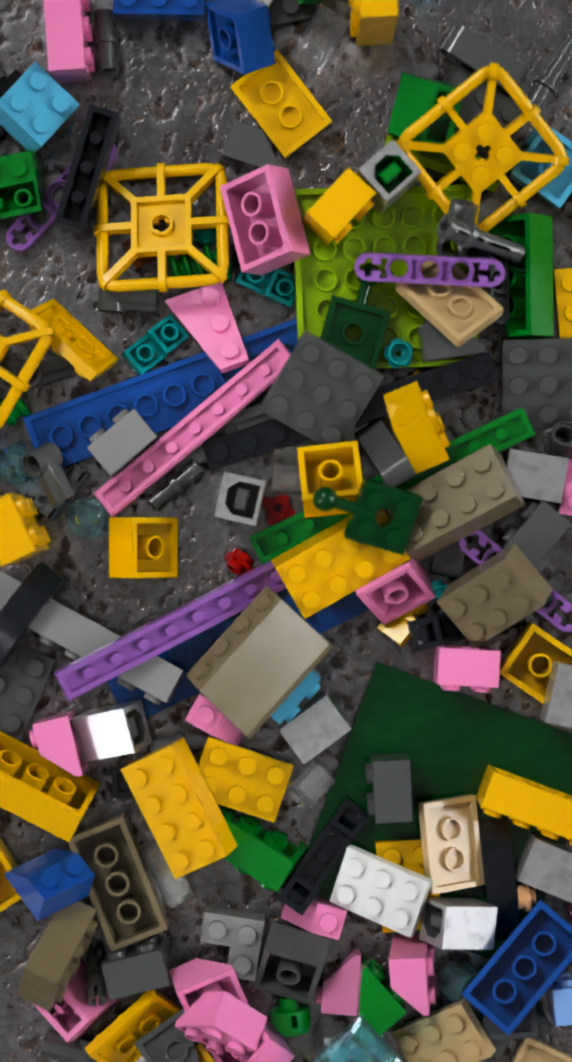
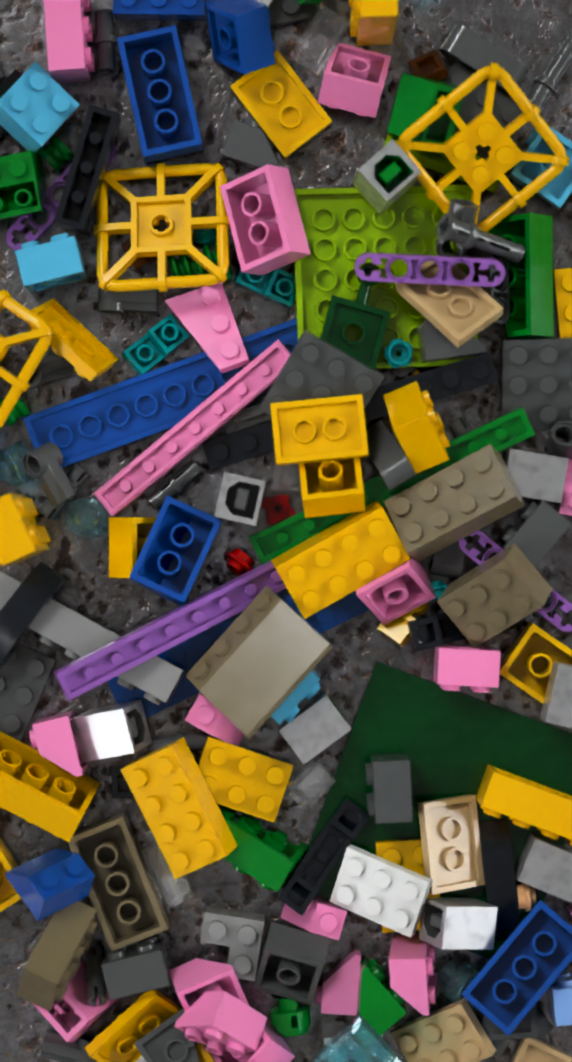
light grey brick [87,409,159,476] -> none
yellow brick [302,167,376,247] -> none
dark green plate [313,477,423,555] -> none
none -> medium azure brick [15,233,89,293]
none -> green wheel [37,135,74,173]
none -> blue brick [117,25,204,163]
none -> blue slope [129,495,222,606]
none -> yellow plate [270,394,369,466]
none -> bright pink slope [317,41,392,118]
none -> reddish brown tile [408,50,448,81]

